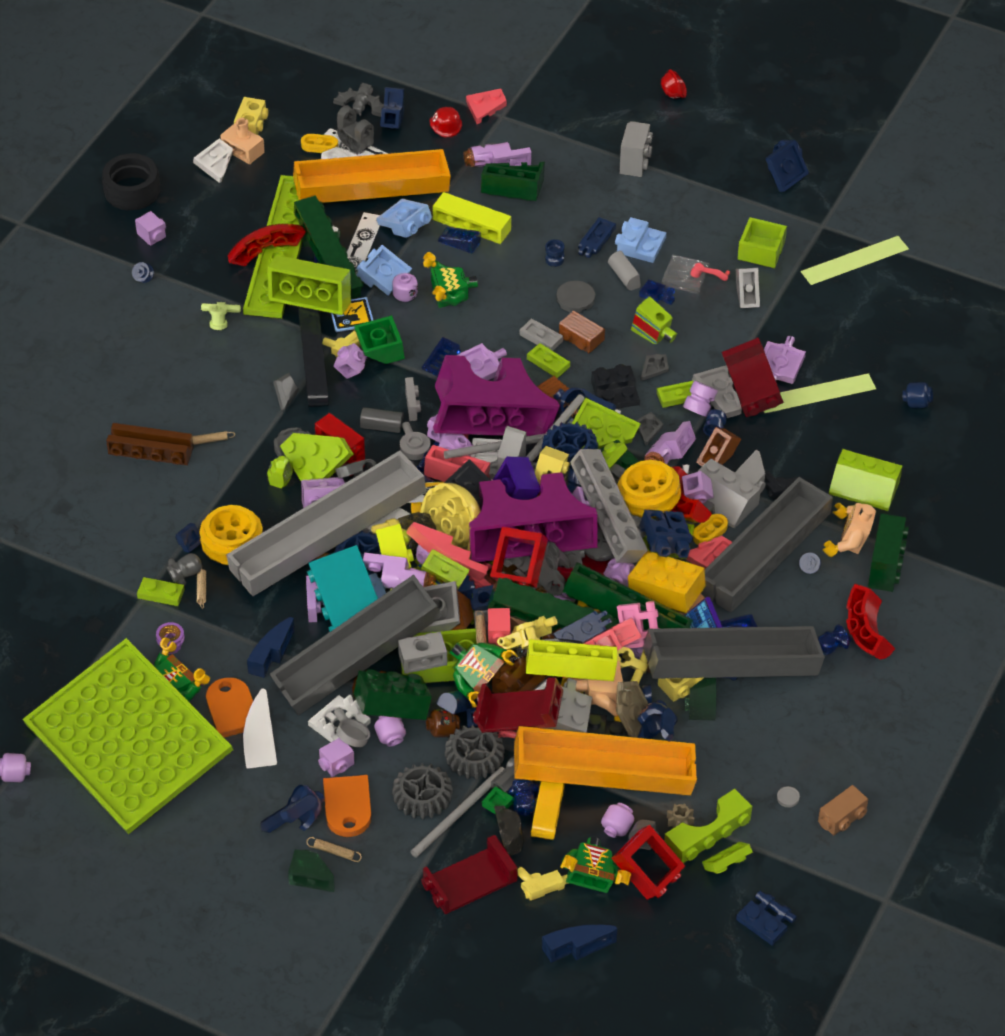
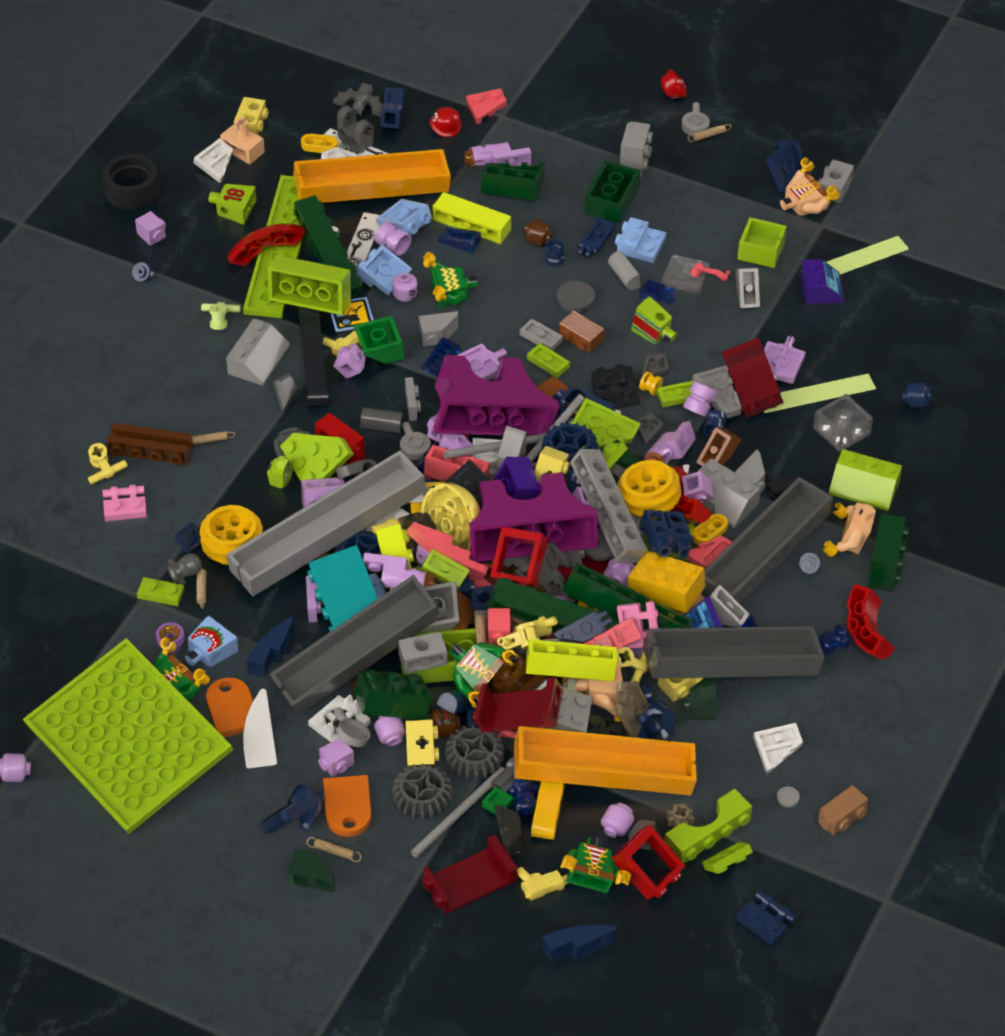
none -> light yellow piece [88,443,128,484]
none -> bright pink plate [102,484,147,521]
none -> light blue torso [185,616,239,667]
none -> lime torso [208,184,257,224]
none -> light grey slope [226,318,290,386]
none -> lavender wheel [375,222,411,256]
none -> light yellow brick [406,720,439,768]
none -> light grey slope [419,311,458,347]
none -> reddish brown head [523,219,553,247]
none -> dark green brick [584,160,640,223]
none -> yellow wheel [639,371,663,396]
none -> light grey piece [682,102,710,136]
none -> tan piece [688,124,731,142]
none -> light grey slope [709,584,750,627]
none -> white wing [753,723,803,773]
none -> torso [780,157,840,216]
none -> dark purple slope [800,259,844,304]
none -> clear brick [813,394,873,452]
none -> light grey brick [818,160,854,203]

